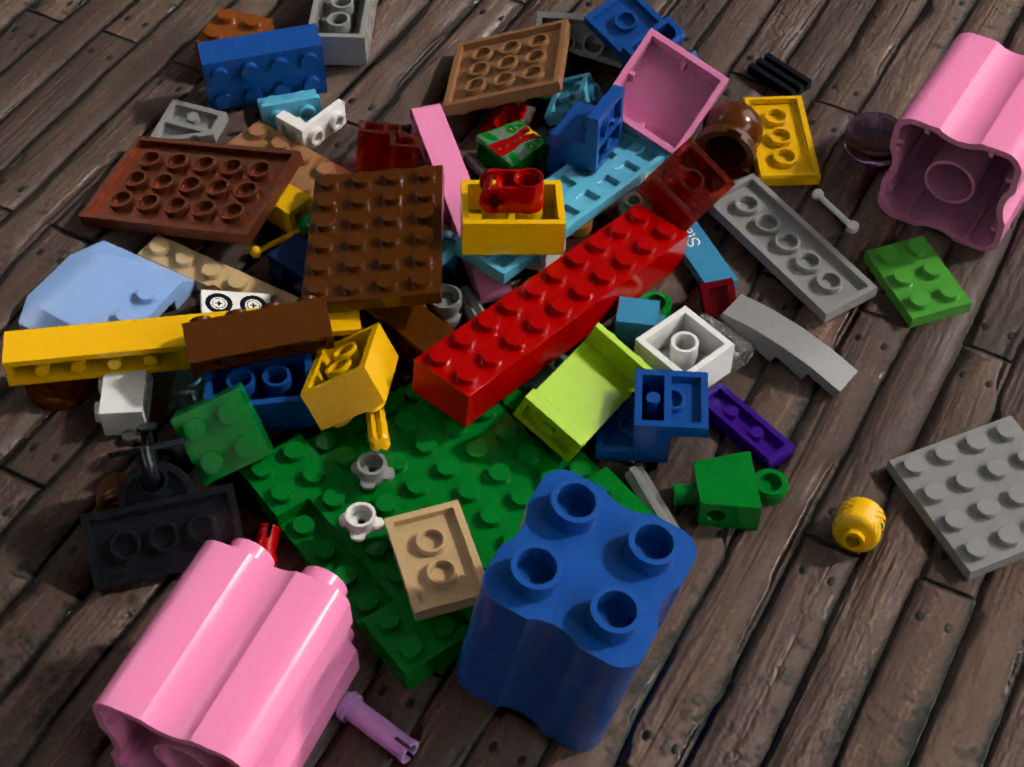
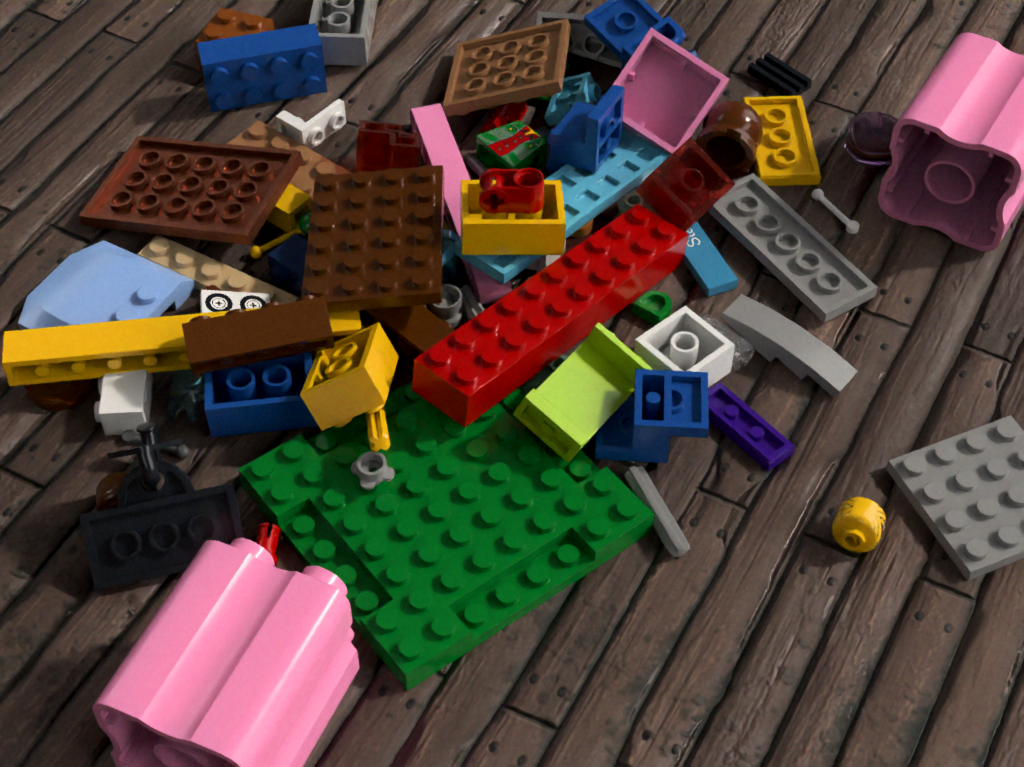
light grey wing [150,99,229,143] -> none
green brick [170,382,274,486] -> none
medium azure bracket [257,89,322,129] -> none
lavender pin [335,690,419,764] -> none
white plate [339,502,384,542] -> none
tan plate [384,499,484,622] -> none
blue brick [455,470,697,751] -> none
dark azure brick [615,296,666,346] -> none
green torso [672,451,762,530] -> none
dark red plate [697,278,737,317] -> none
green tile [755,468,789,505] -> none
bright green plate [863,236,972,328] -> none

